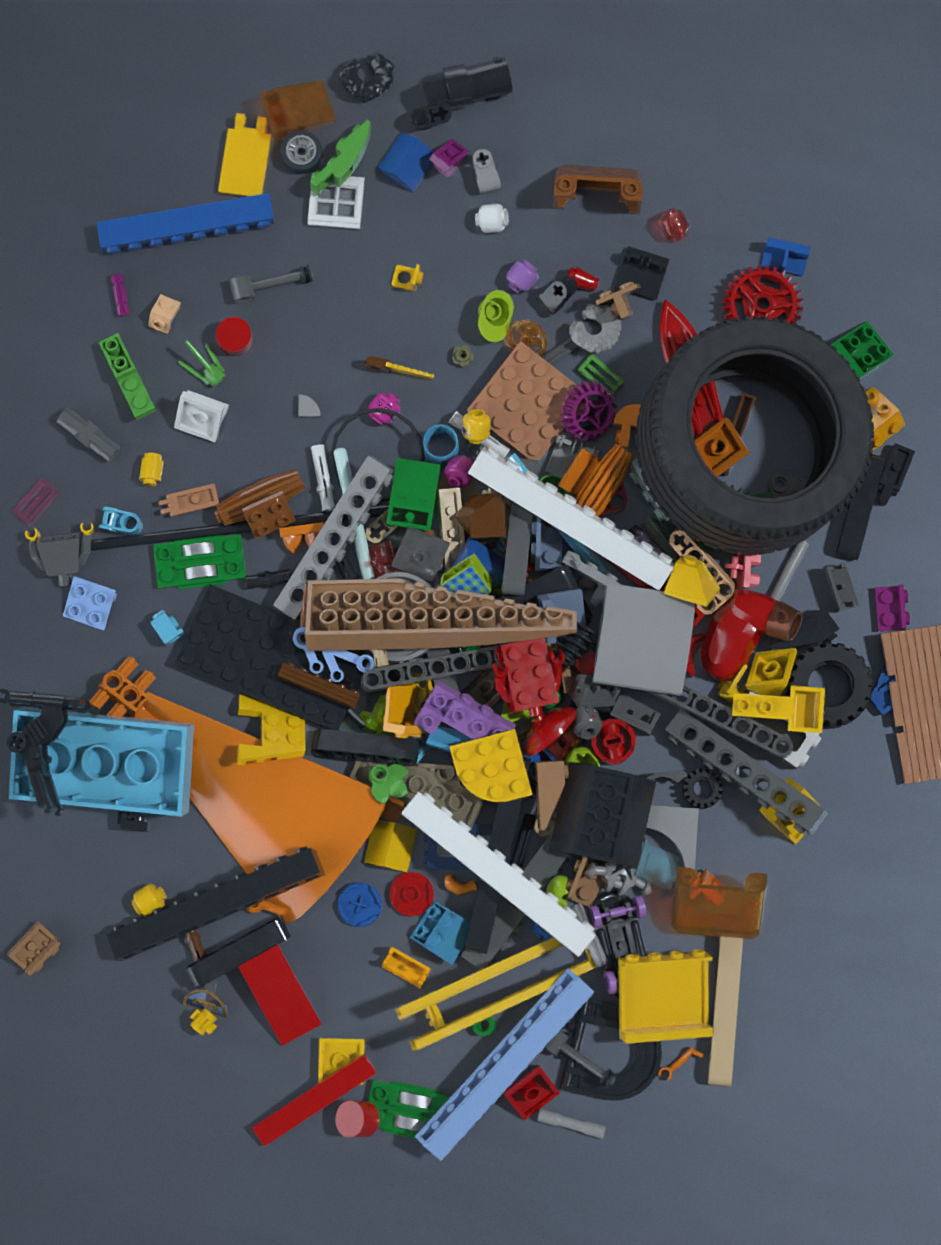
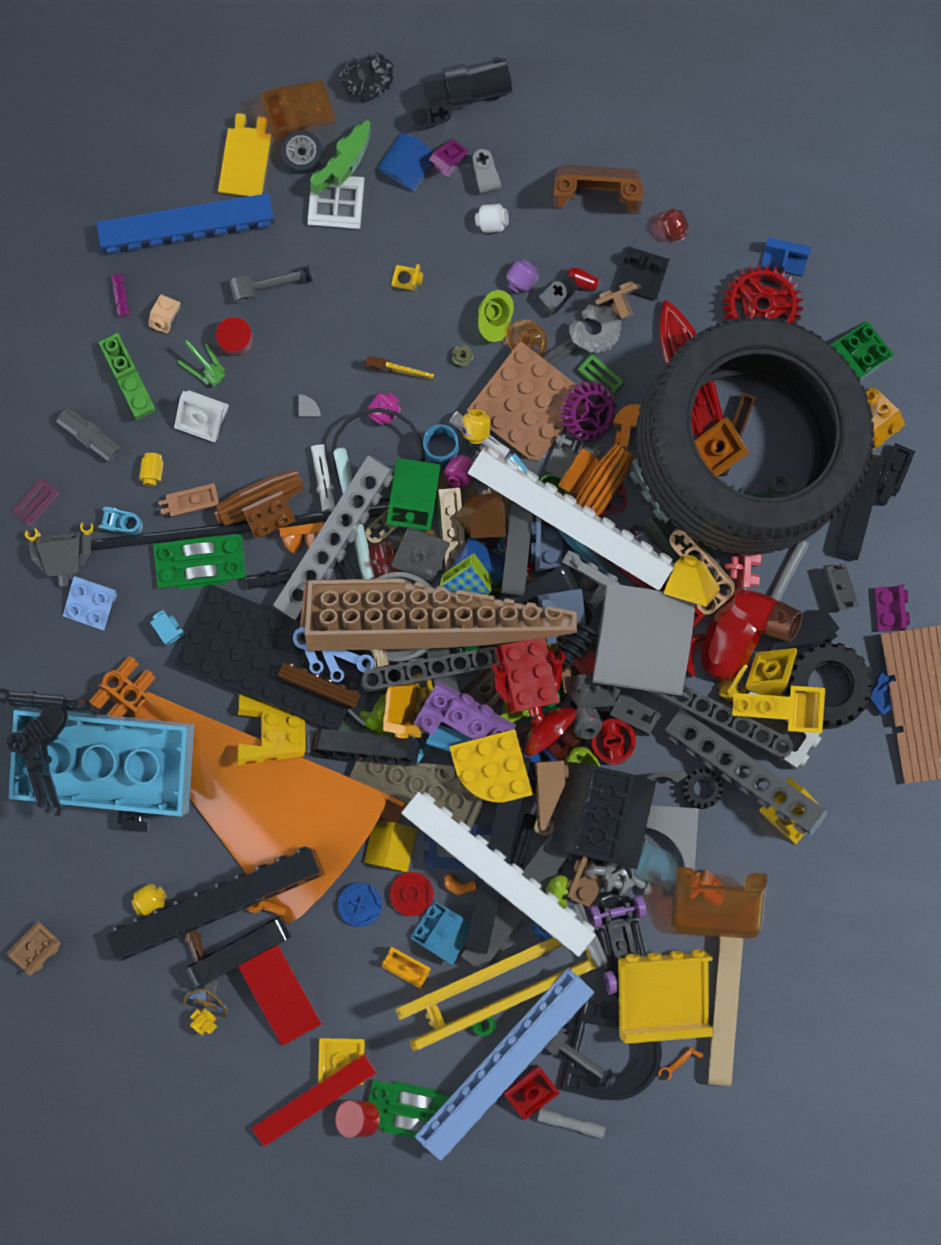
bright green plate [369,764,409,804] -> none

